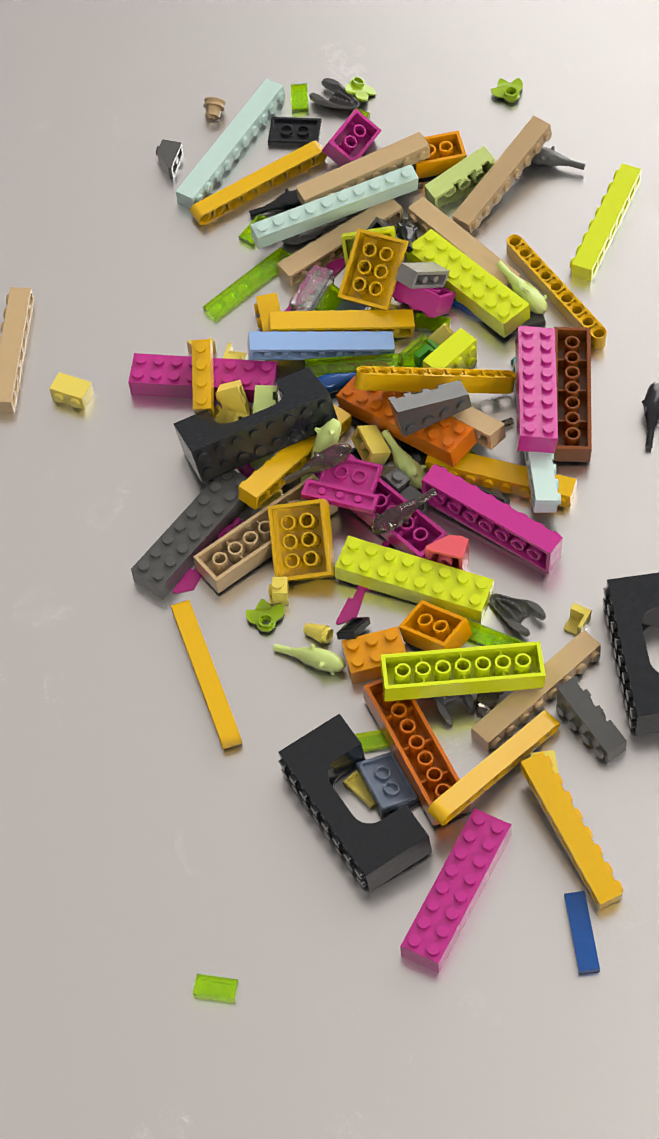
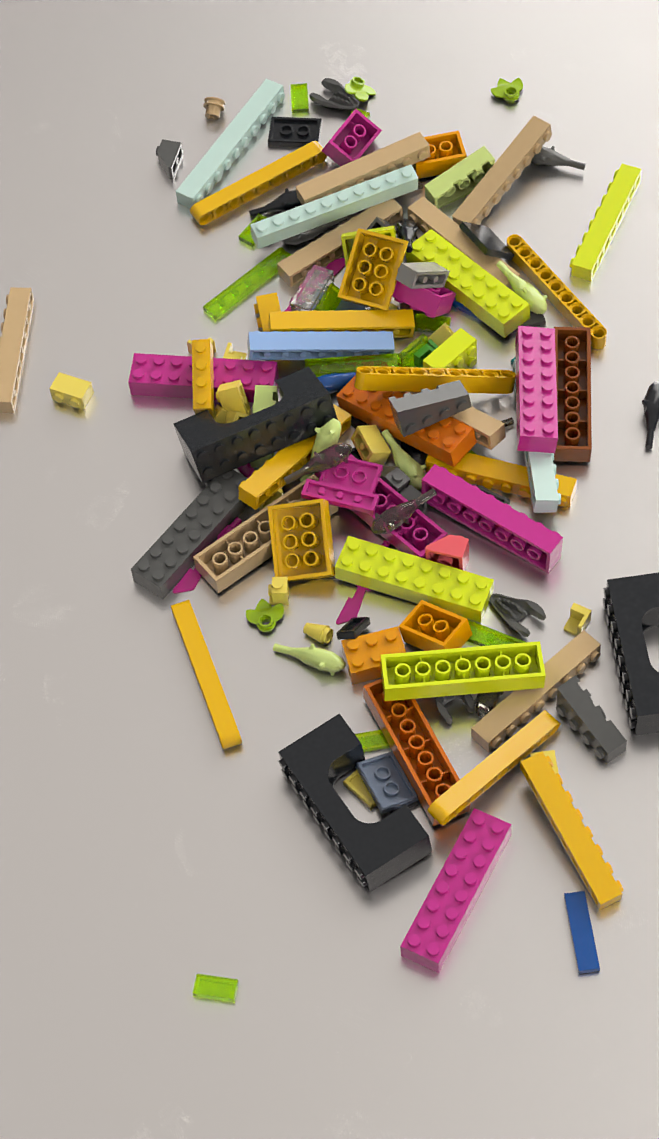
none -> black tile [459,221,514,260]

